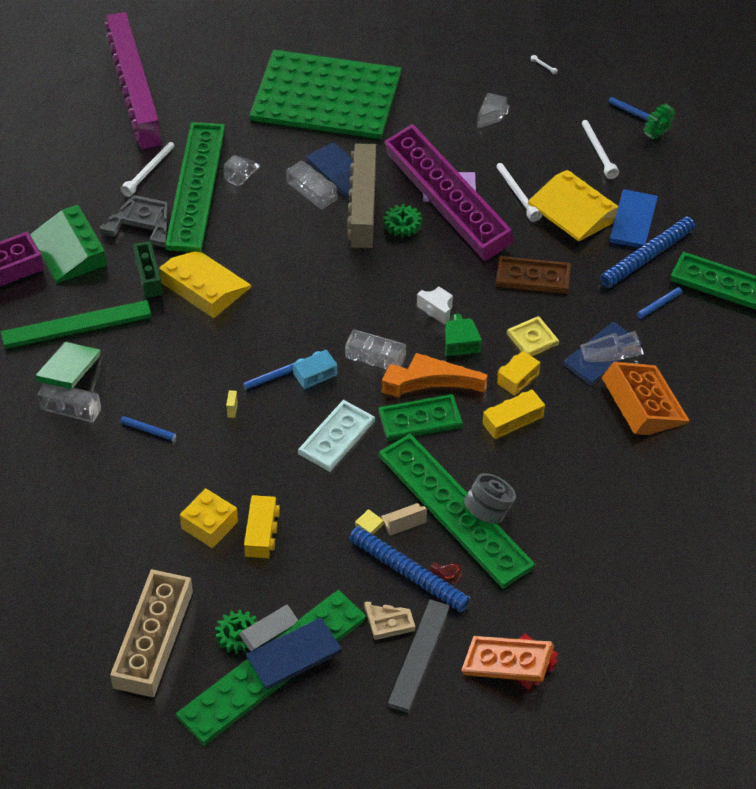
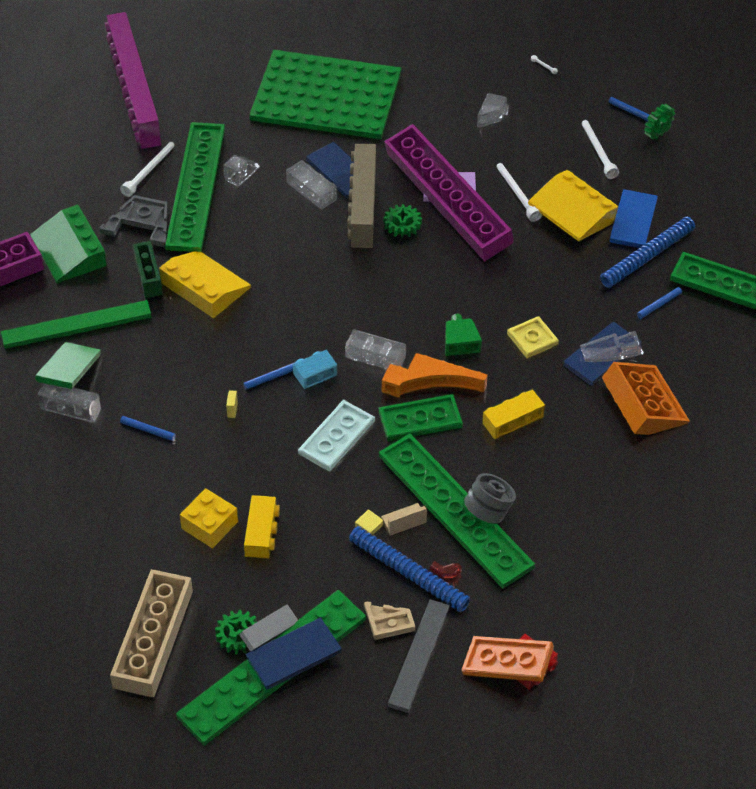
white brick [417,287,453,325] -> none
reddish brown tile [495,256,571,294] -> none
yellow brick [497,351,540,396] -> none

